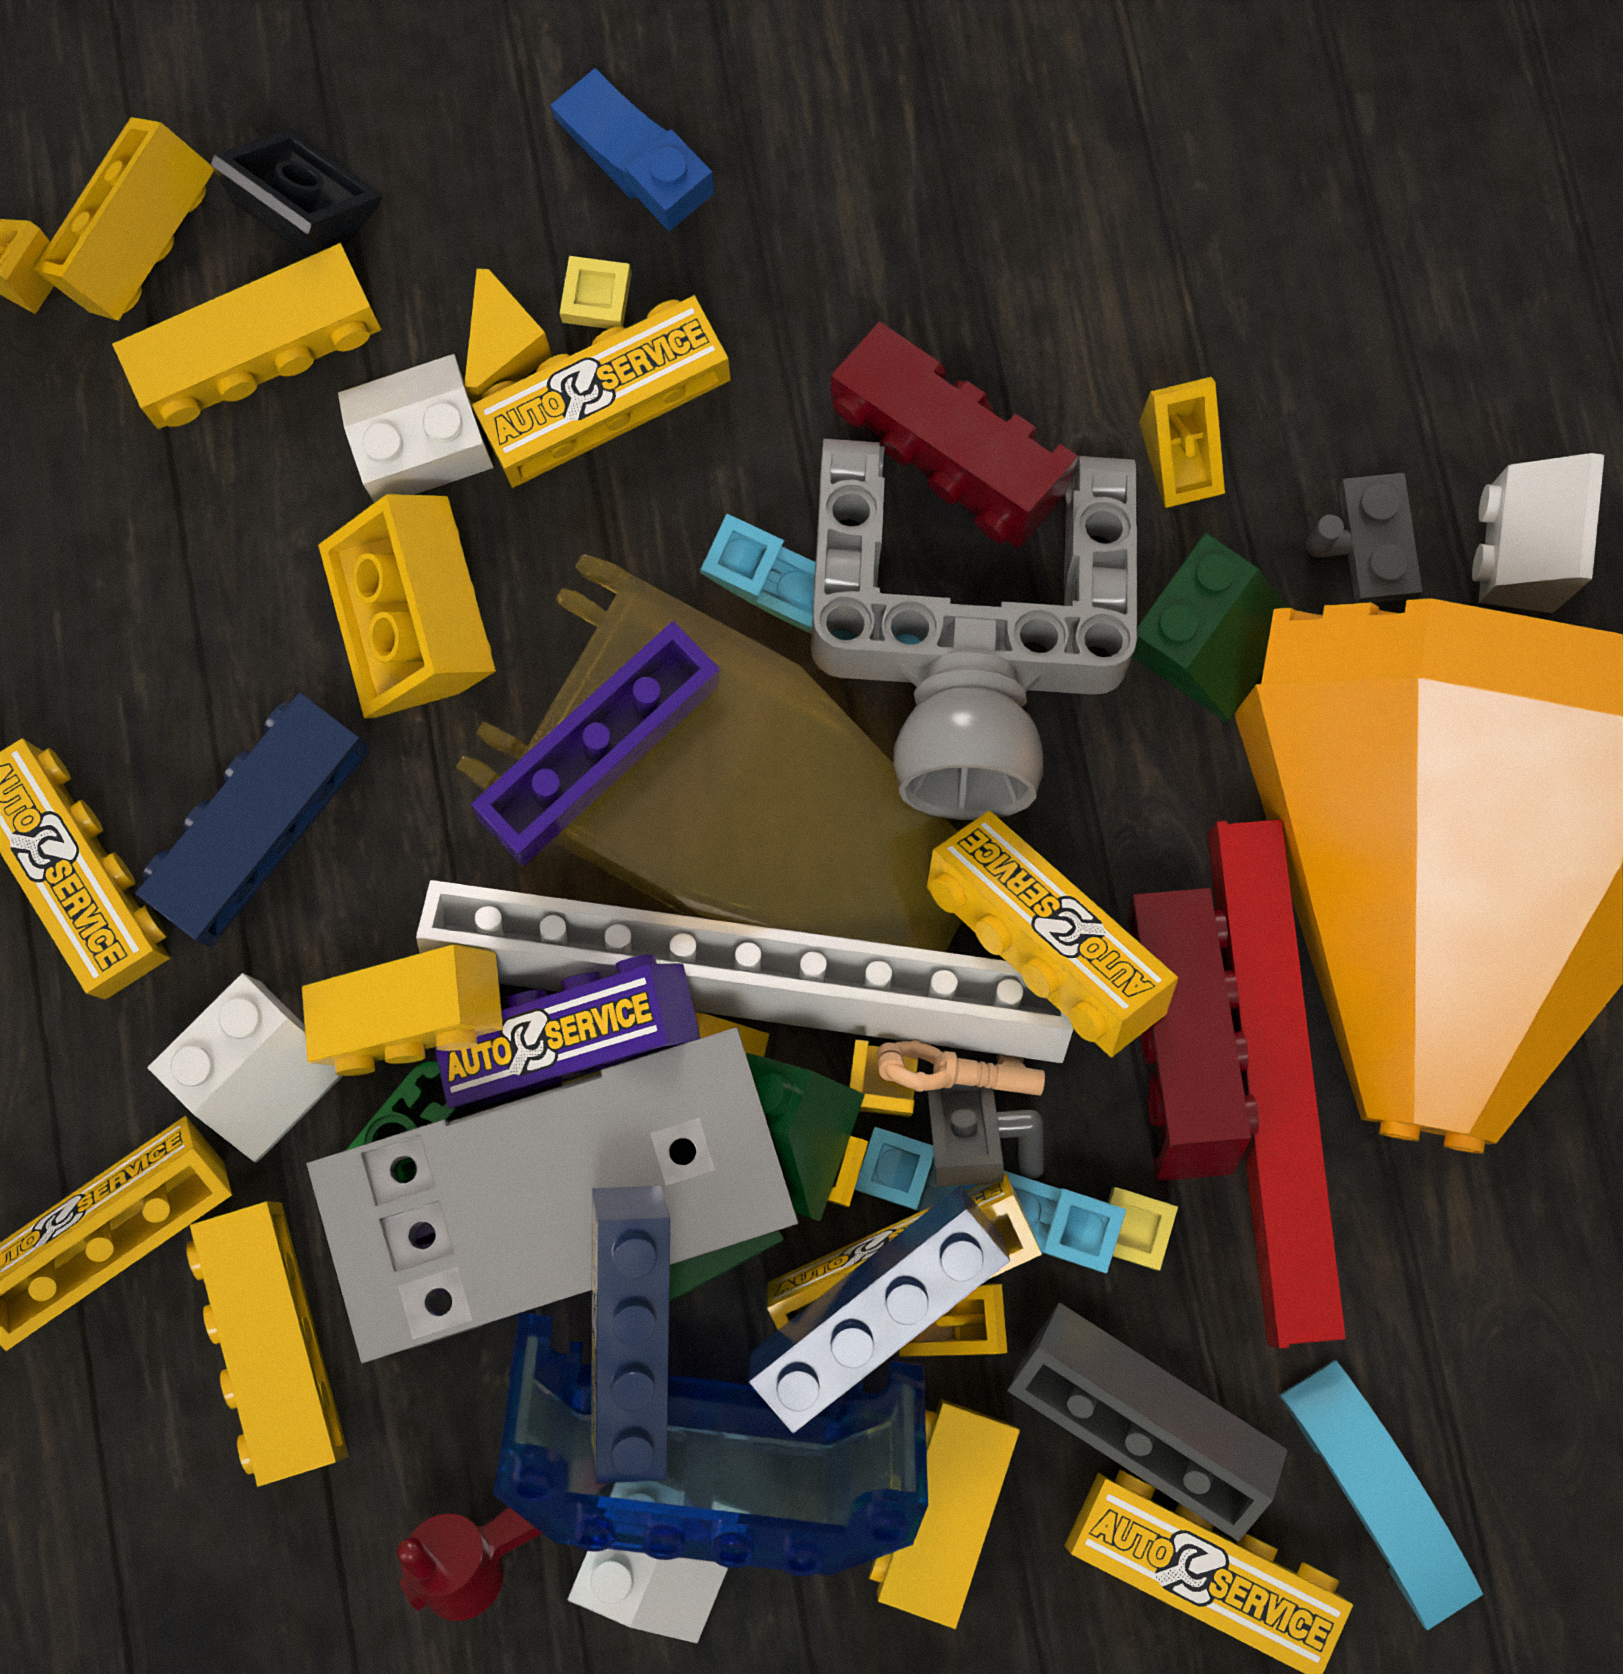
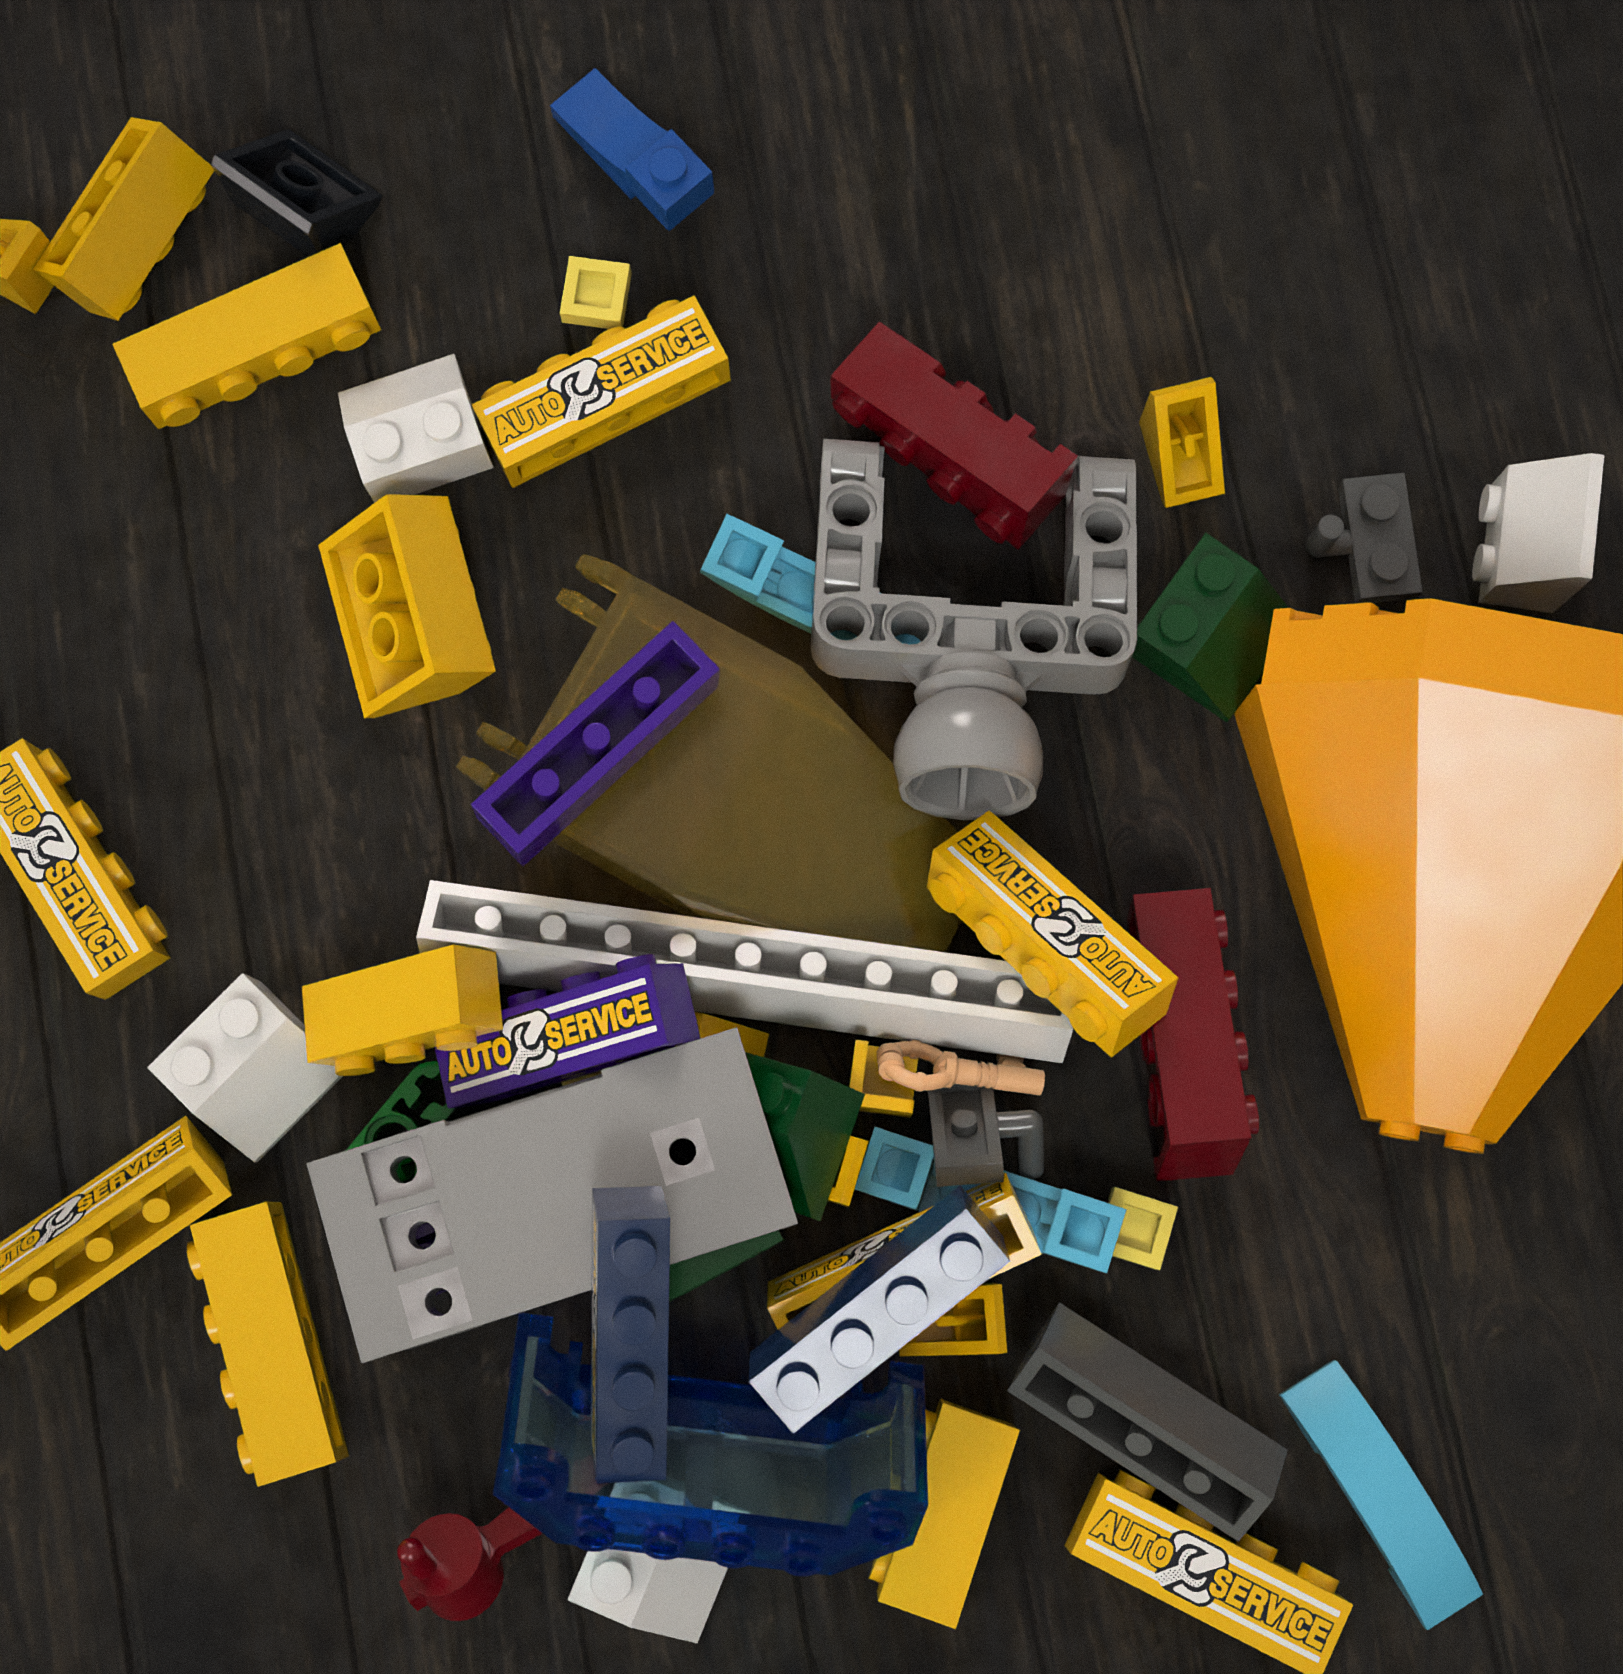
dark blue brick [135,692,371,948] -> none
yellow slope [464,269,552,404] -> none
red tile [1207,819,1346,1349] -> none

